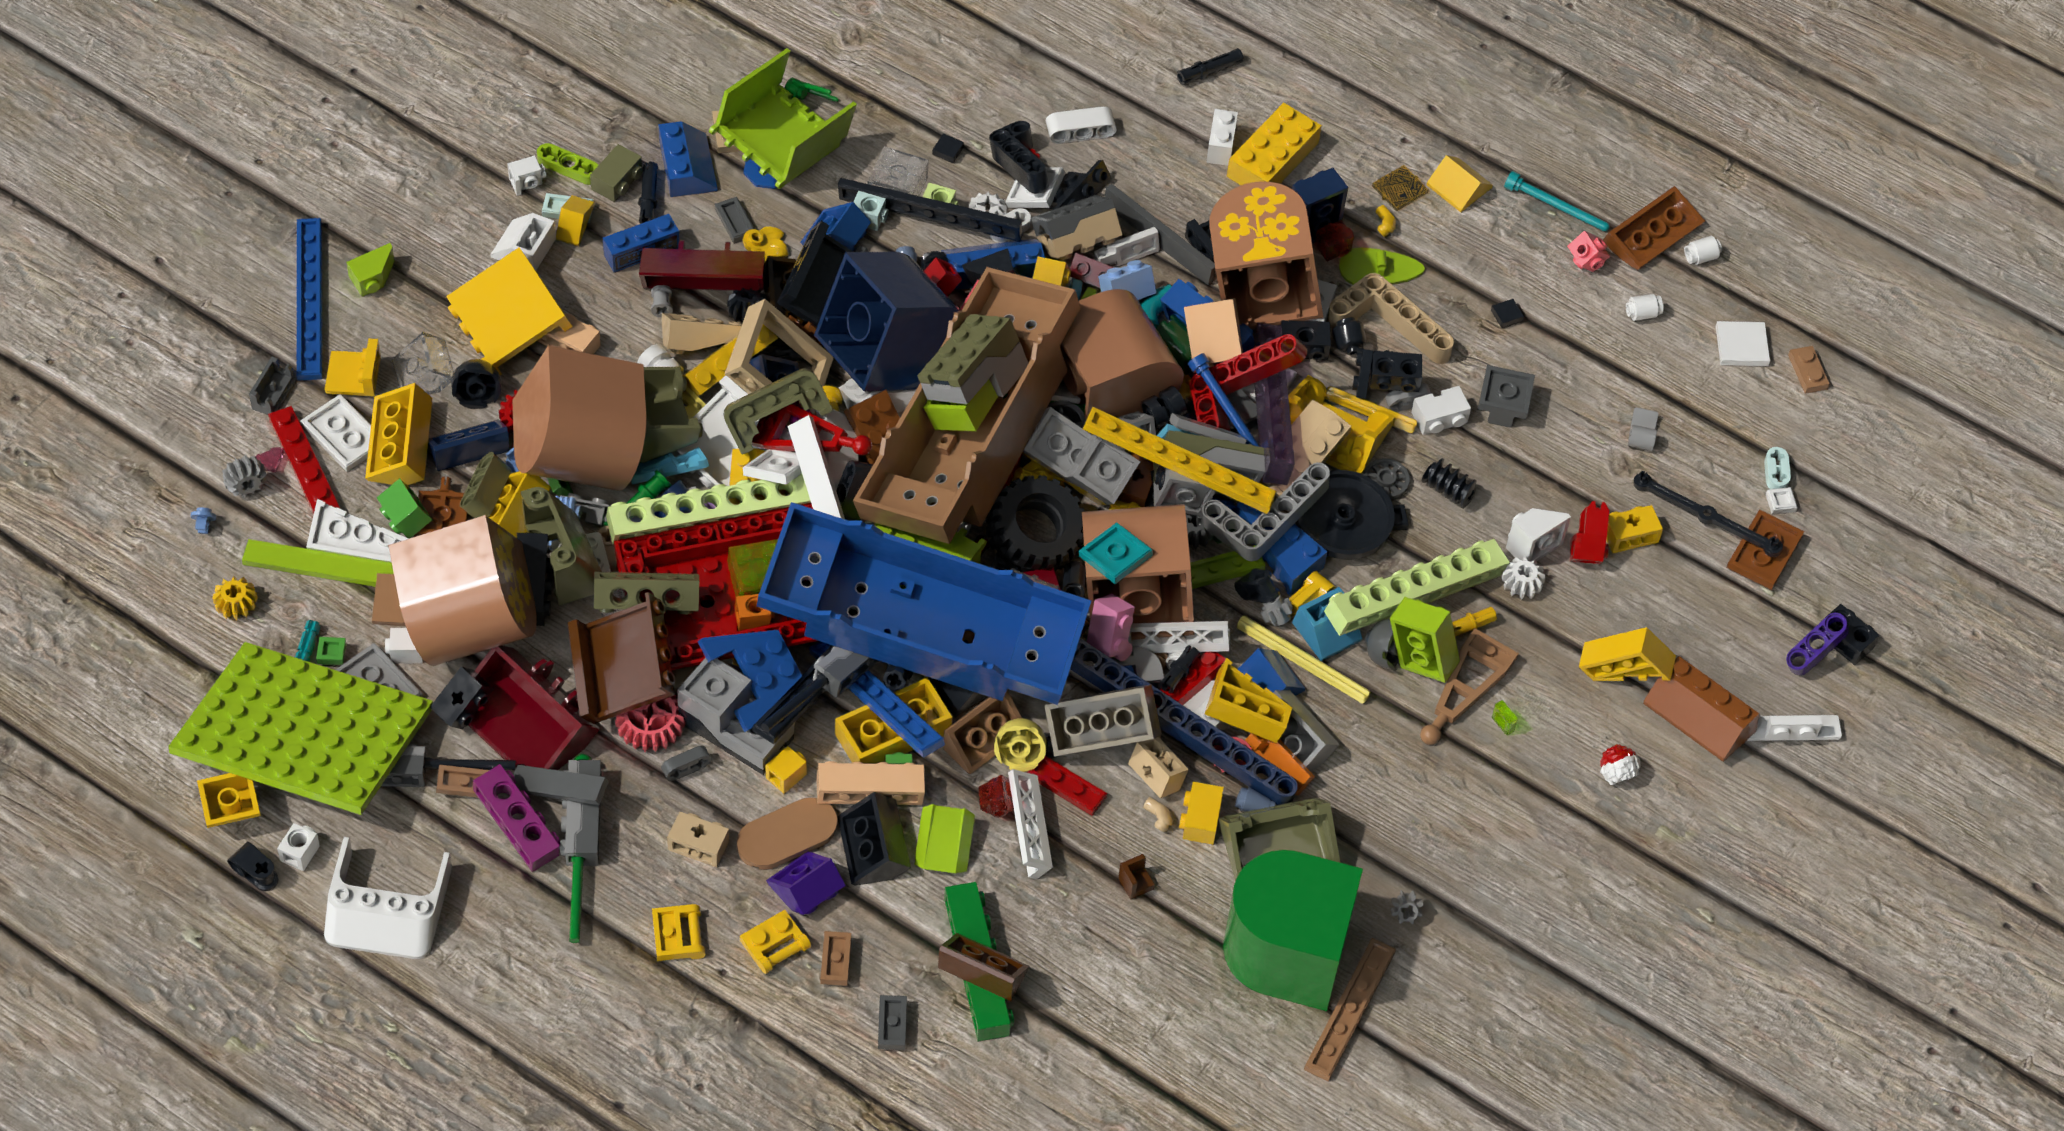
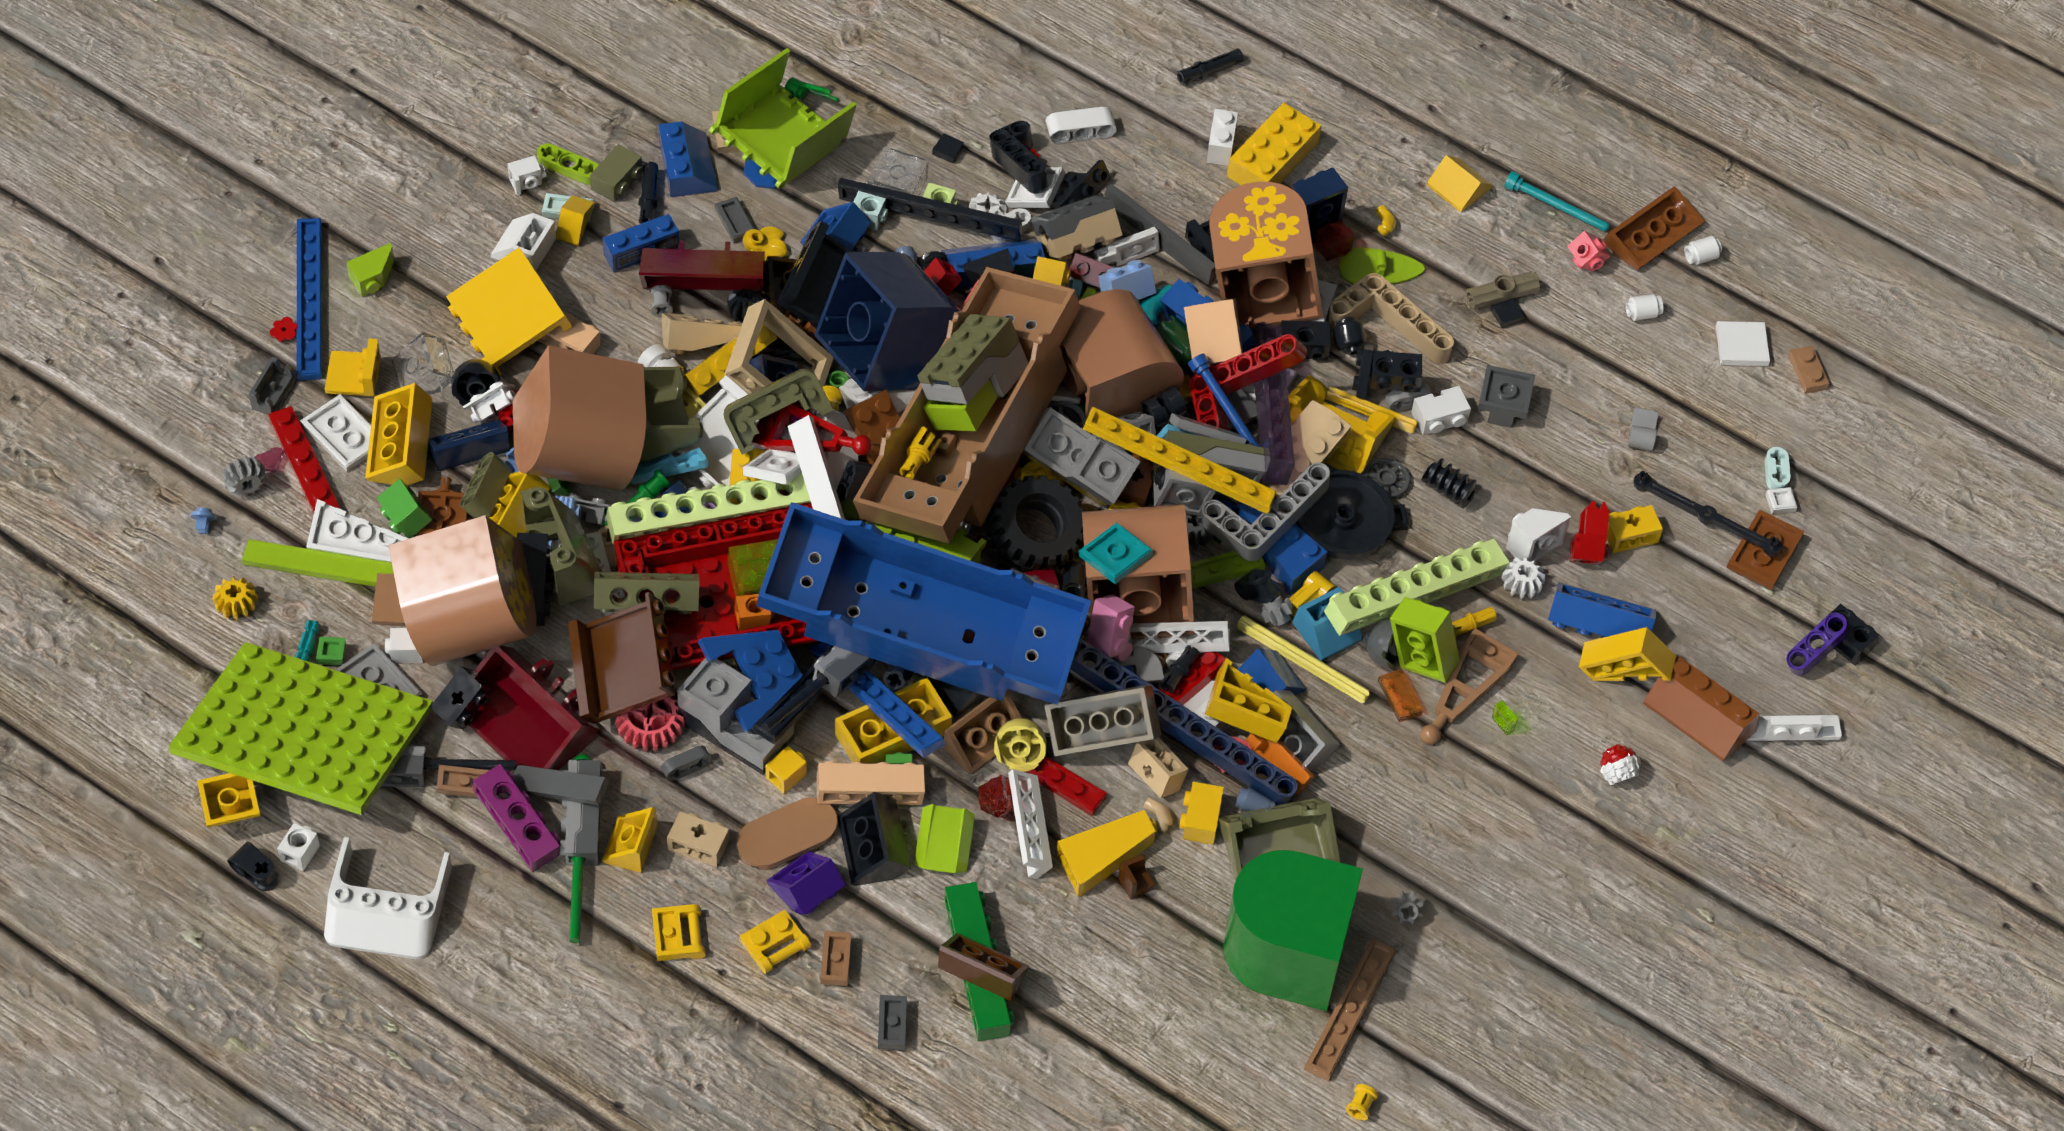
clear yellow piece [1372,165,1428,211] -> none
none -> red plant [270,317,298,342]
none -> white hinge [463,381,515,423]
none -> yellow slope [602,807,657,873]
none -> bright green plate [826,371,850,389]
none -> yellow arm [899,426,942,479]
none -> yellow slope [1056,810,1157,897]
none -> yellow bush [1345,1084,1378,1121]
none -> clear orange tile [1378,669,1423,722]
none -> dark tan piece [1465,271,1540,310]
none -> blue slope [1548,582,1656,638]

